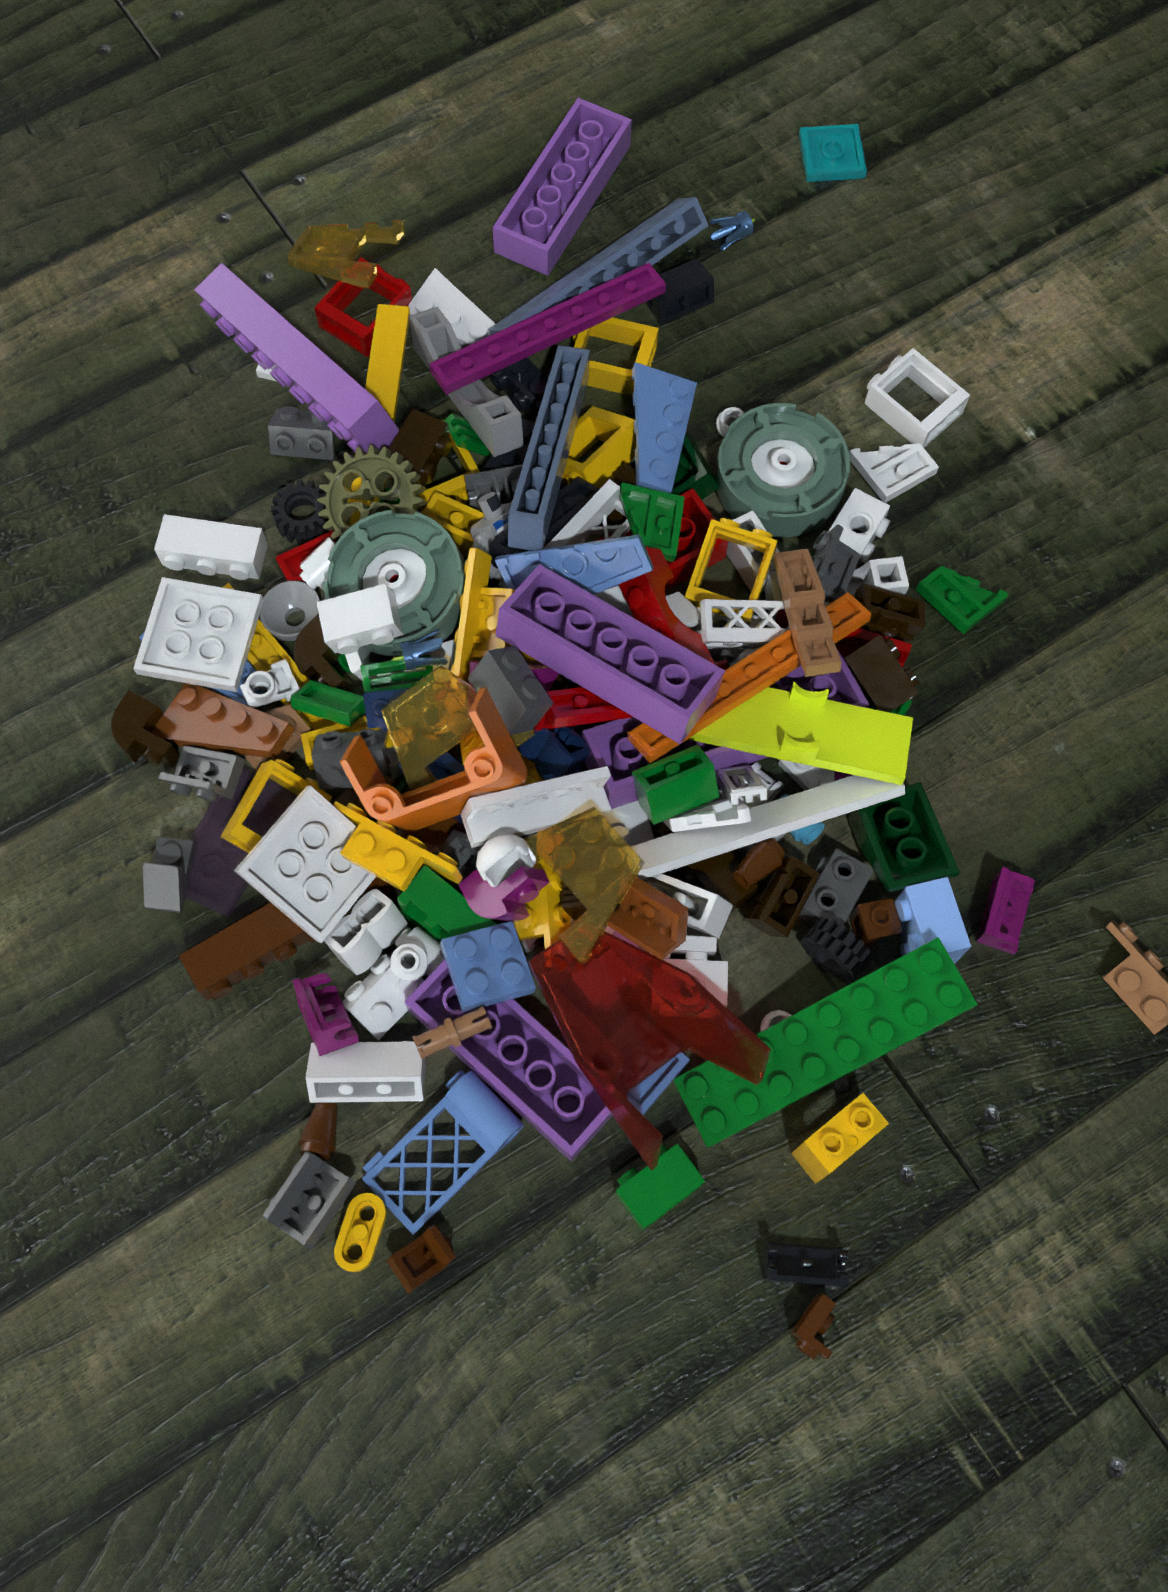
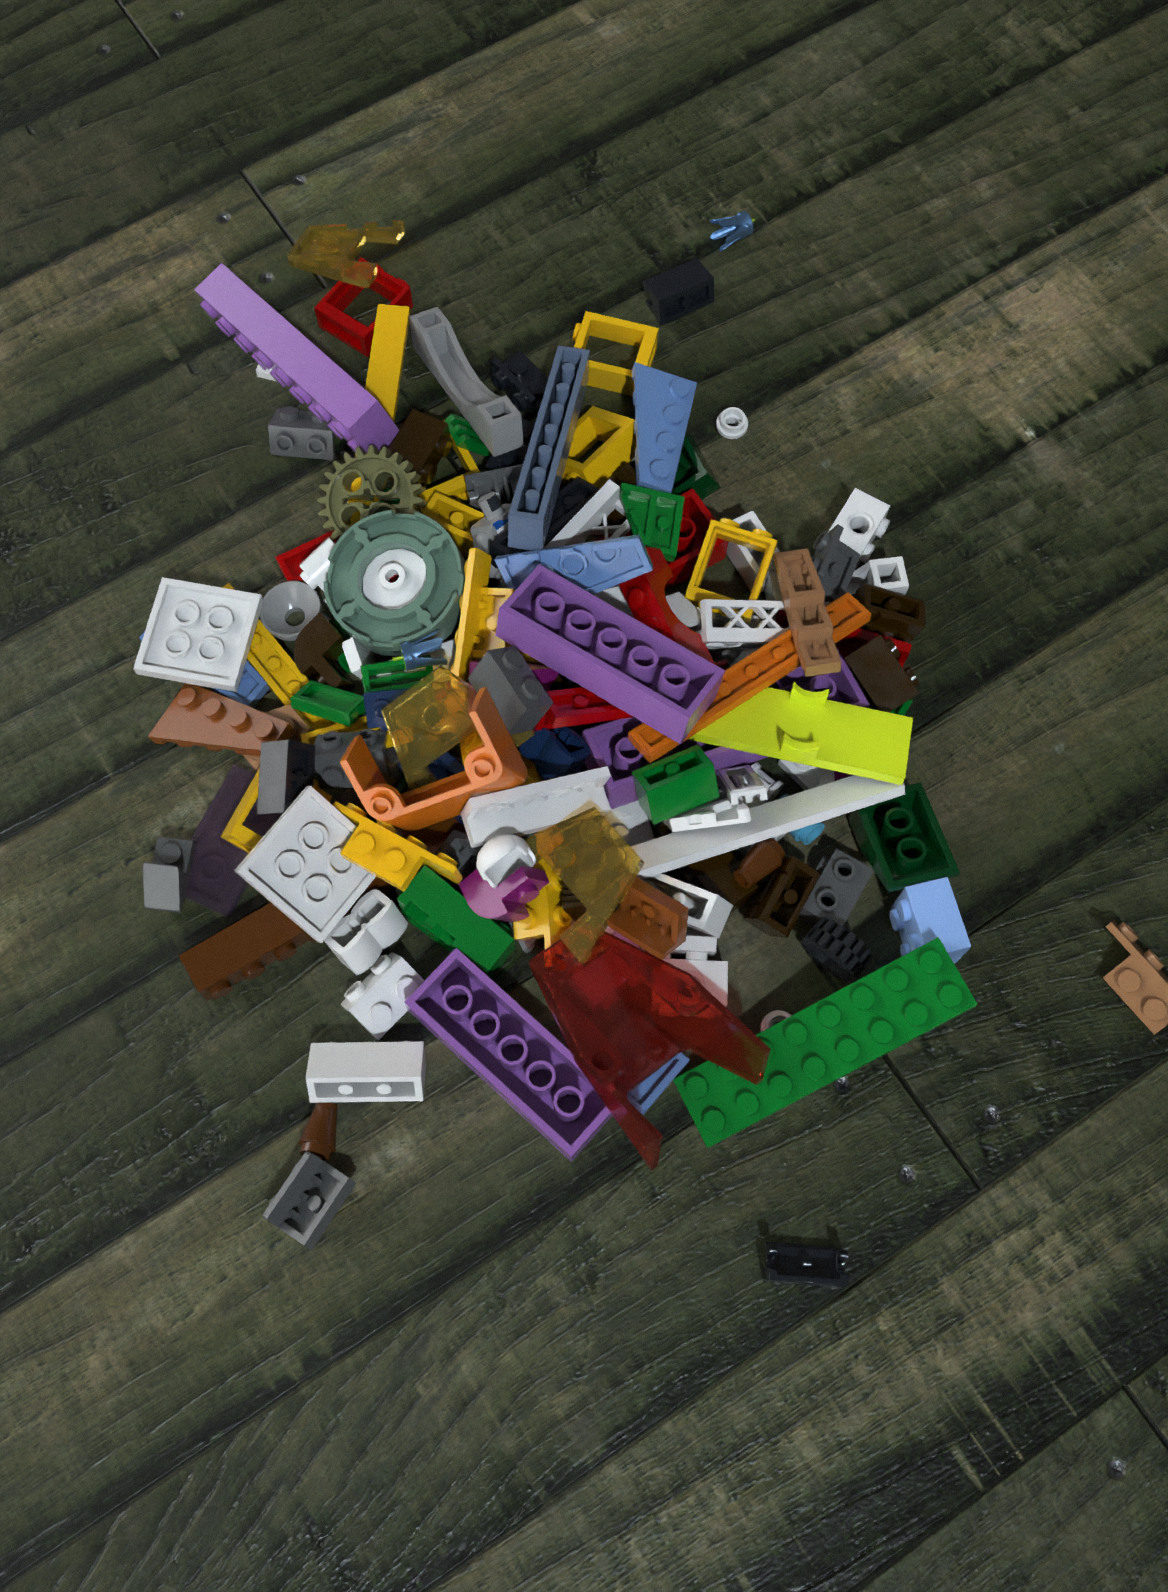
dark brown brick [111,690,180,768] -> none
white brick [154,514,268,580] -> none
dark grey bracket [158,746,245,802] -> none
white plate [240,659,300,708] -> none
black tyre [271,480,330,545] -> none
magenta hinge [292,973,359,1056] -> none
white brick [317,583,403,654] -> none
yellow plate [334,1193,387,1272] -> none
medium blue piece [362,1070,524,1235] -> none
reddish brown bracket [387,1225,456,1294] -> none
white plate [390,944,428,981] -> none
white brick [395,926,445,976] -> none
white wing [408,268,495,348] -> none
medium nougat pin [412,1006,492,1060] -> none
magenta plate [430,263,666,395] -> none
medium blue plate [440,921,536,1013] -> none
sand blue brick [488,197,709,335] -> none
medium lavender brick [493,98,632,276] -> none
green brick [615,1143,706,1231] -> none
sand green piece [715,403,850,537] -> none
reddish brown bracket [790,1294,836,1360] -> none
yellow window [791,1093,889,1184] -> none
teal tile [799,124,867,182] -> none
white wing [849,443,939,503] -> none
reddish brown bracket [849,899,902,949] -> none
white window [864,348,970,448] -> none
green wing [915,566,1009,635] -> none
magenta hinge [976,867,1035,955] -> none
none -> hinge [257,740,316,817]

